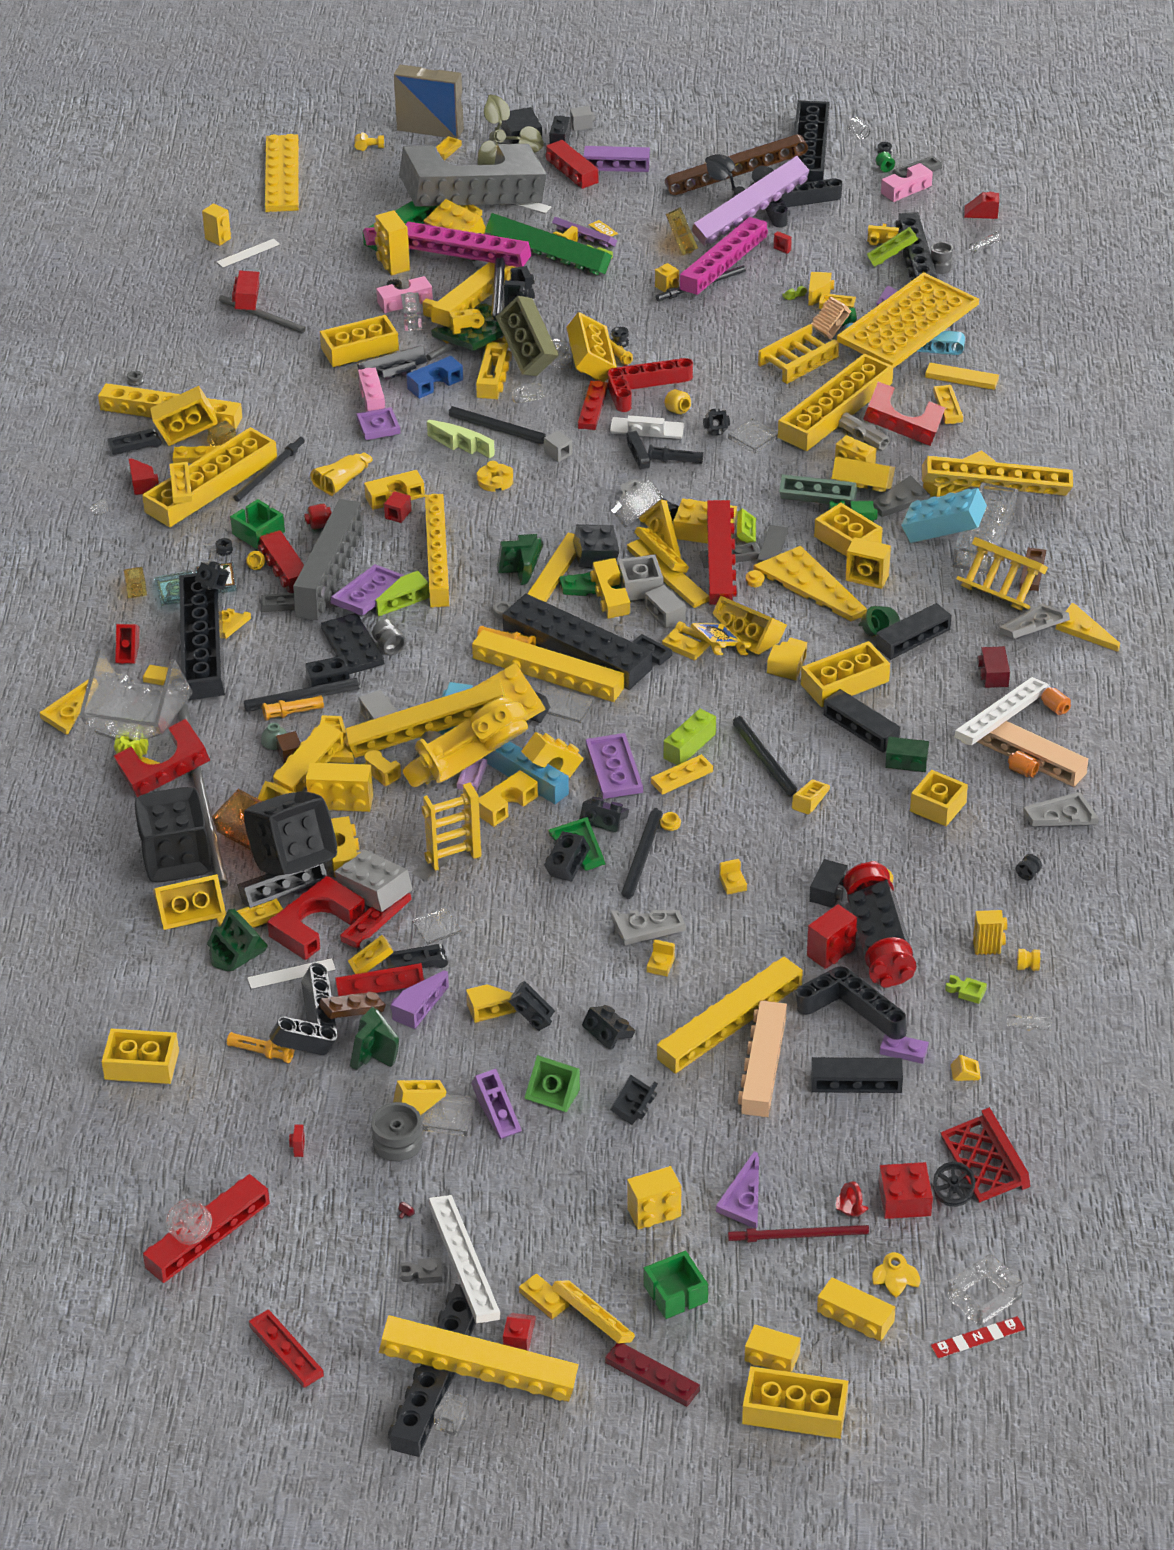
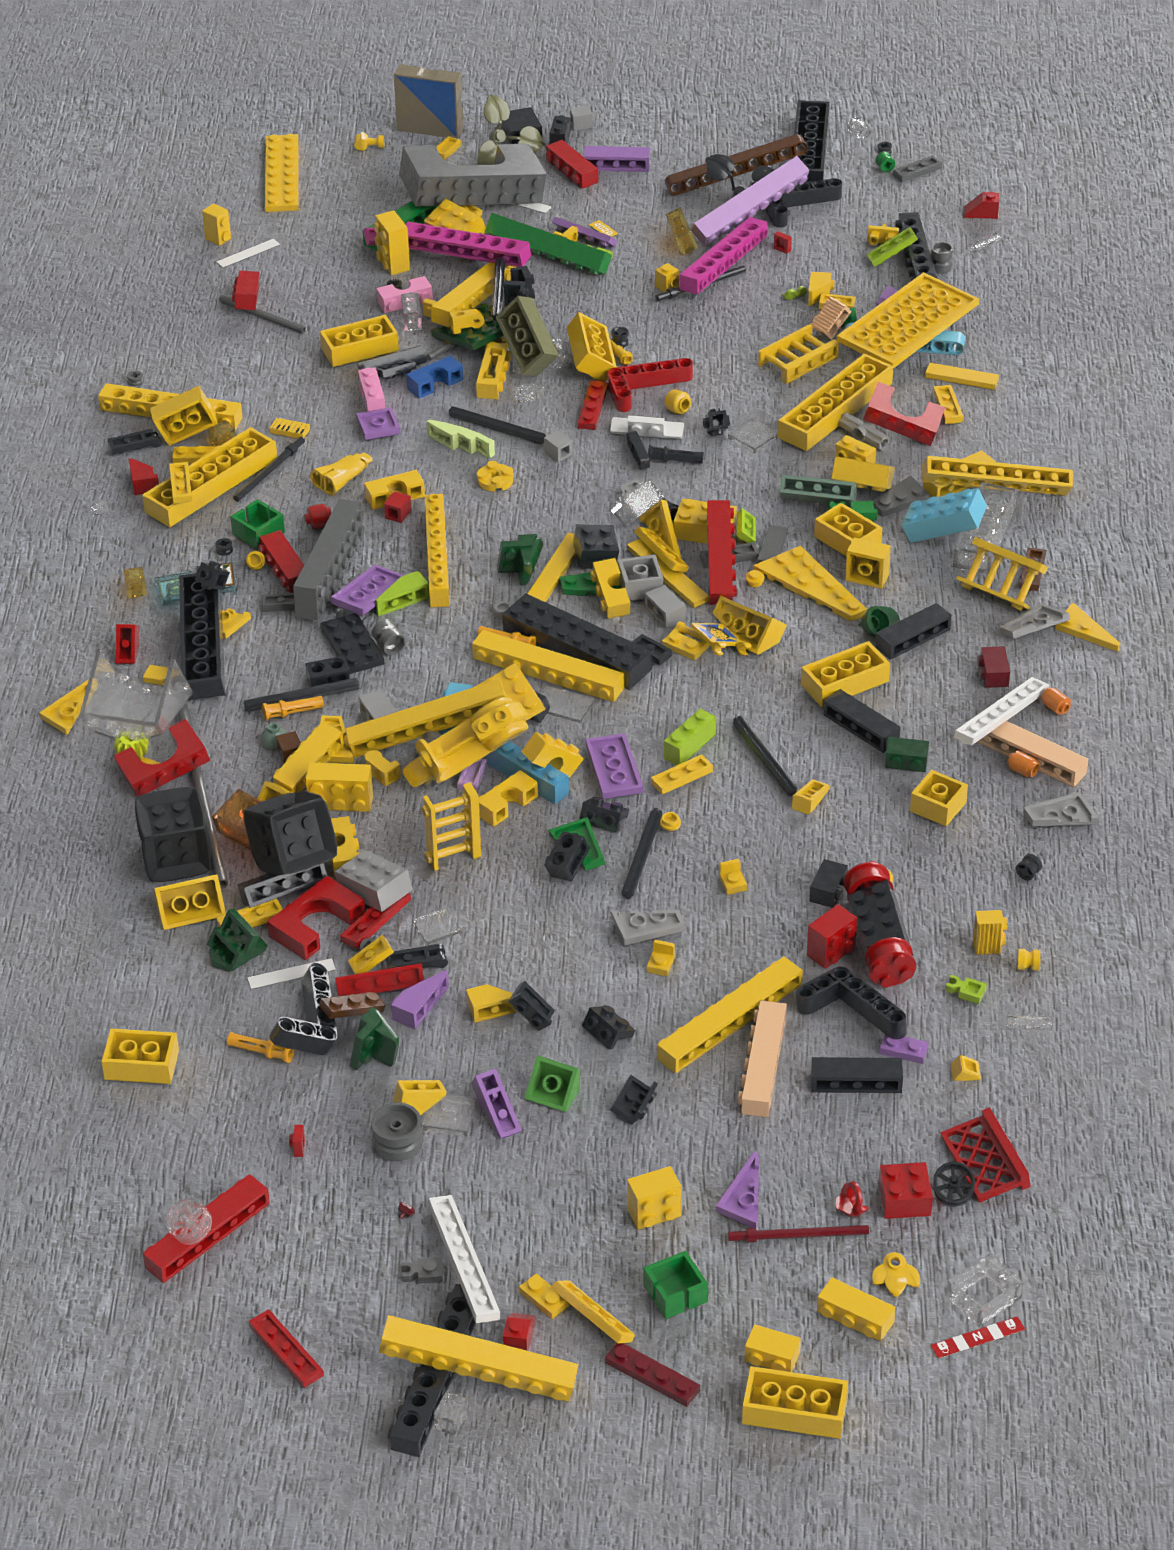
yellow piece [767,638,807,681] -> none
bright pink arch [881,163,933,202] -> none
none -> yellow tile [270,418,310,439]

